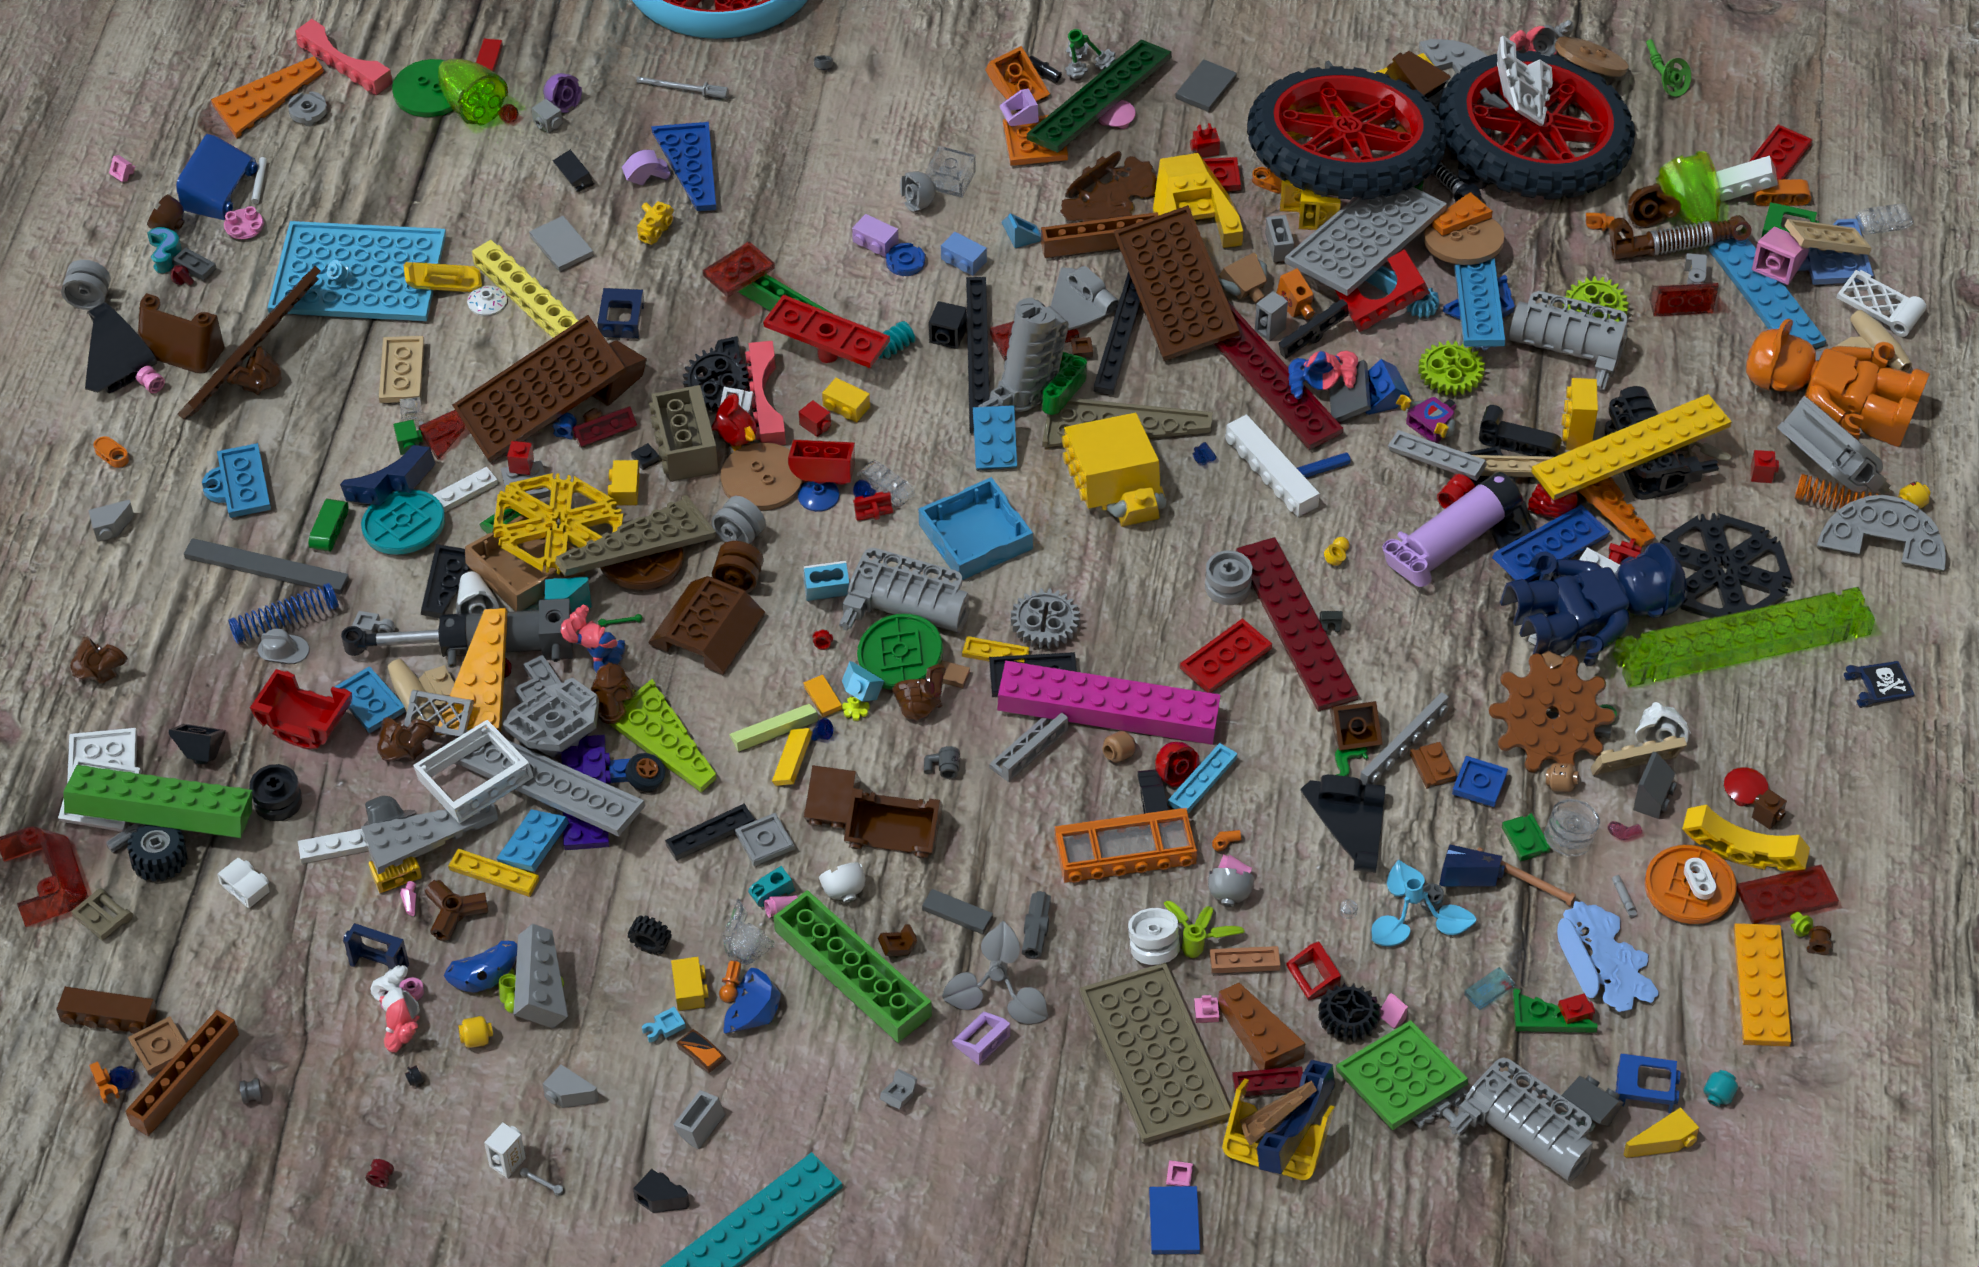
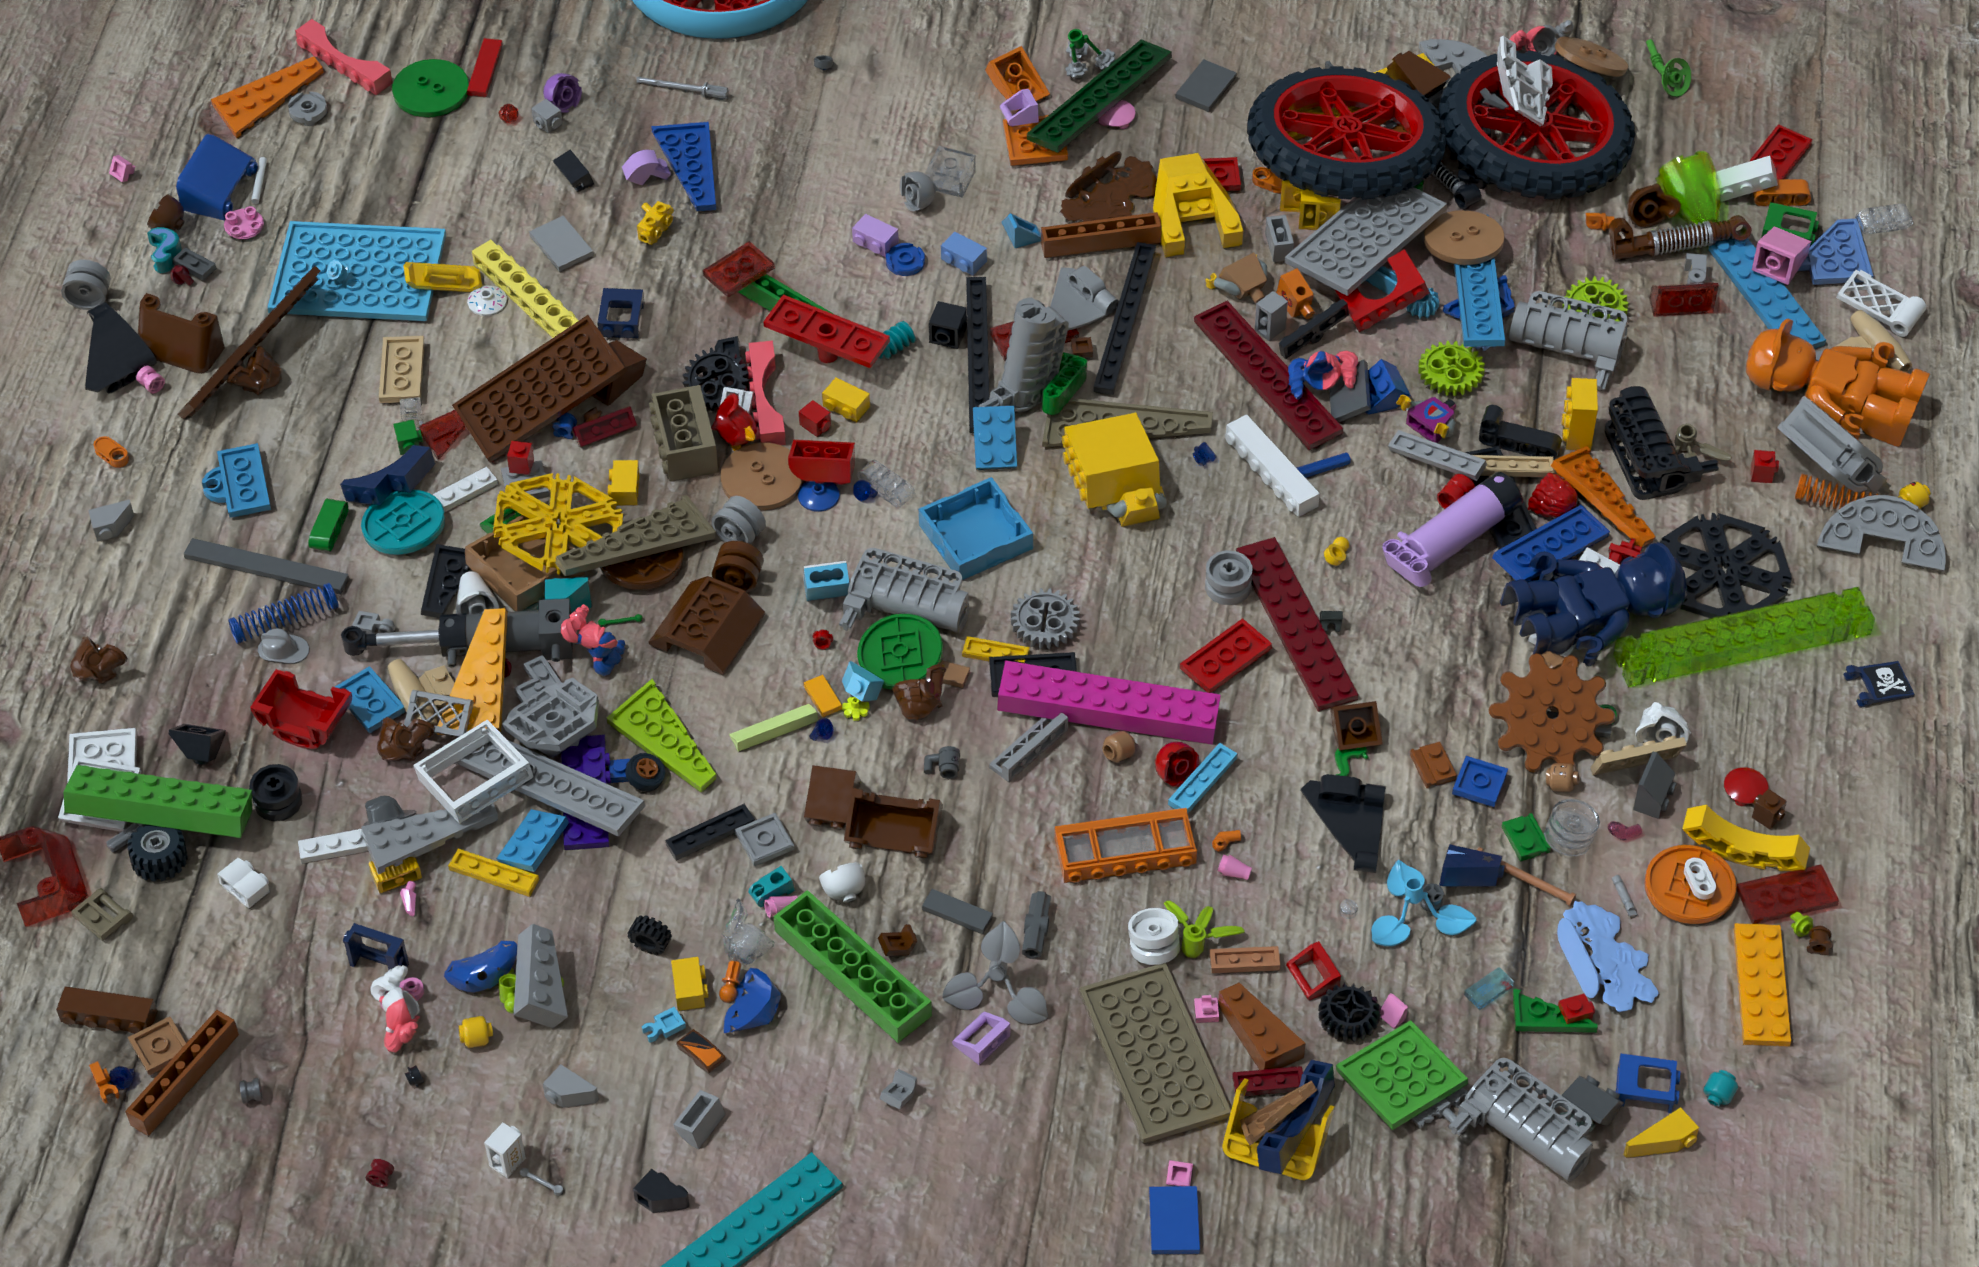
reddish brown piece [425,880,488,941] -> none
clear neon green cylinder [438,59,508,126] -> none
reddish brown head [591,663,636,724] -> none
black plate [631,443,660,470] -> none
yellow tile [772,728,813,786] -> none
red hips [853,491,893,521] -> none
black axle [1029,55,1062,83] -> none
reddish brown plate [1113,205,1240,361] -> none
black piece [1137,769,1168,825] -> none
red brick [1190,123,1220,158] -> none
light grey cylinder [1208,868,1254,907] -> none
light grey plate [1360,692,1449,785] -> none
orange wing [1431,192,1492,236] -> none
yellow plate [1531,394,1732,500] -> none
tan plate [1784,219,1872,255] -> none

